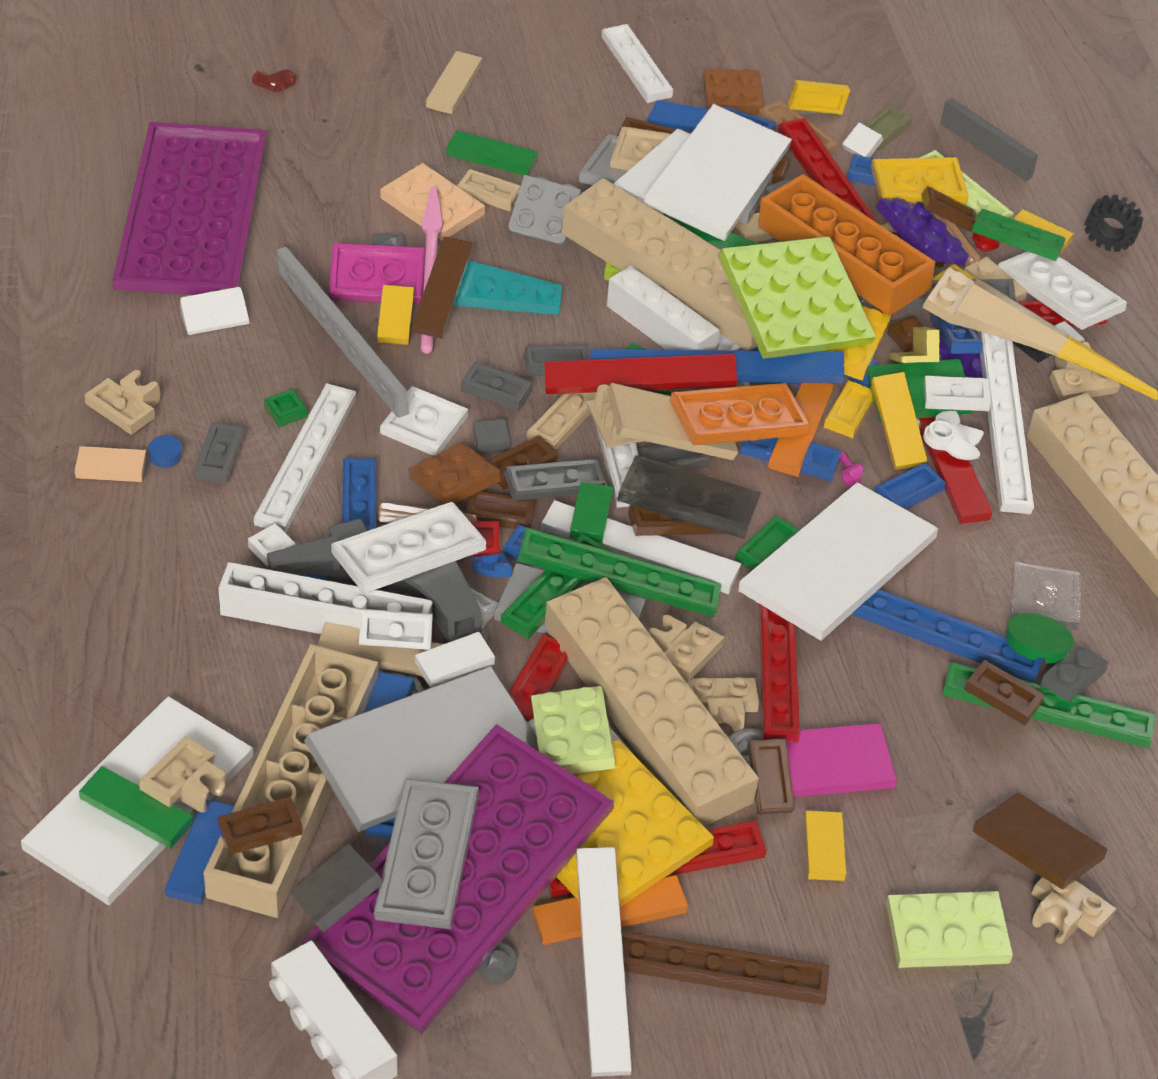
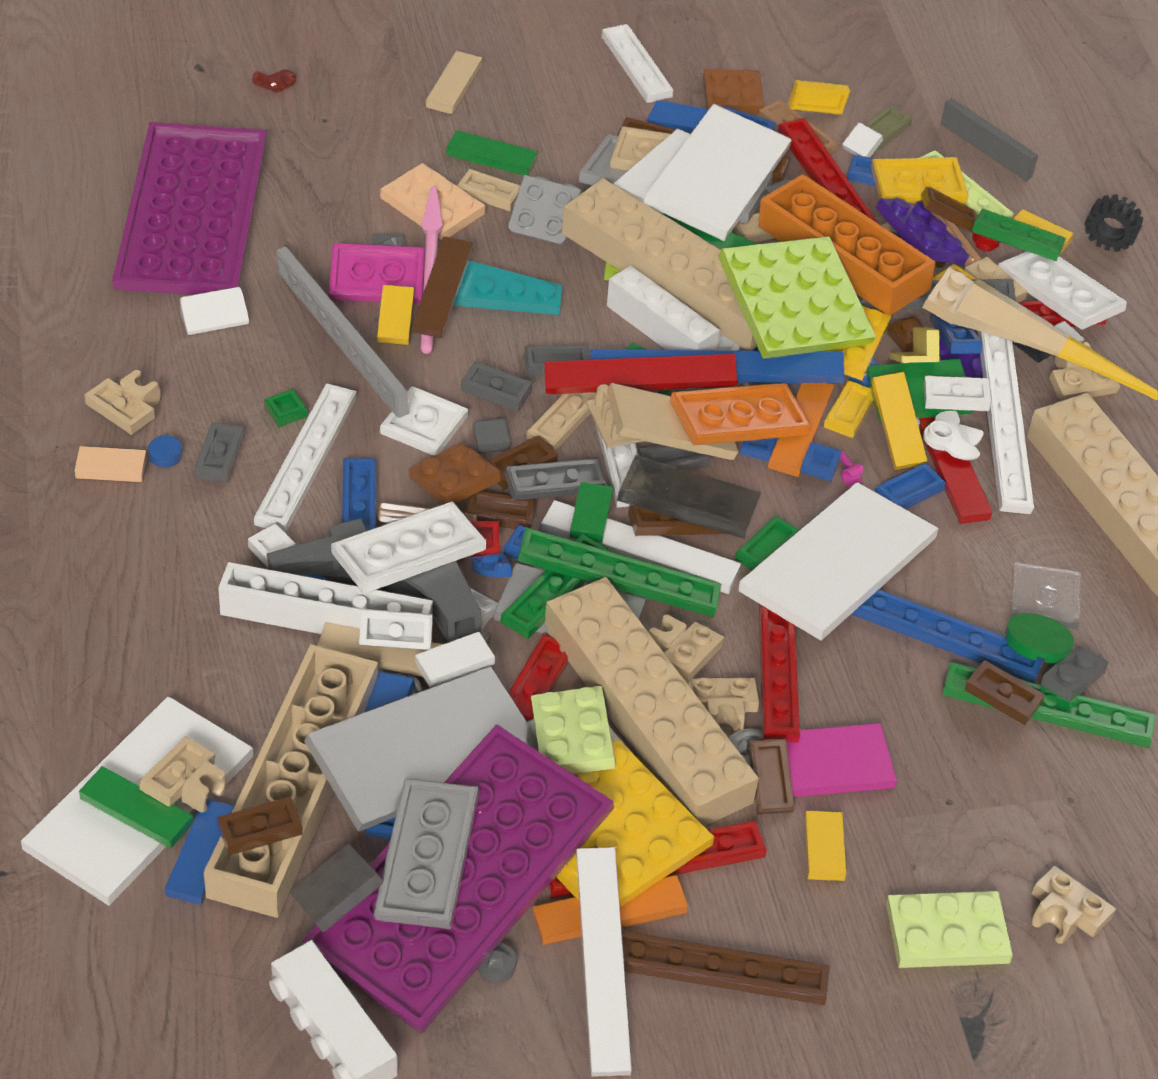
reddish brown tile [973,793,1107,890] -> none

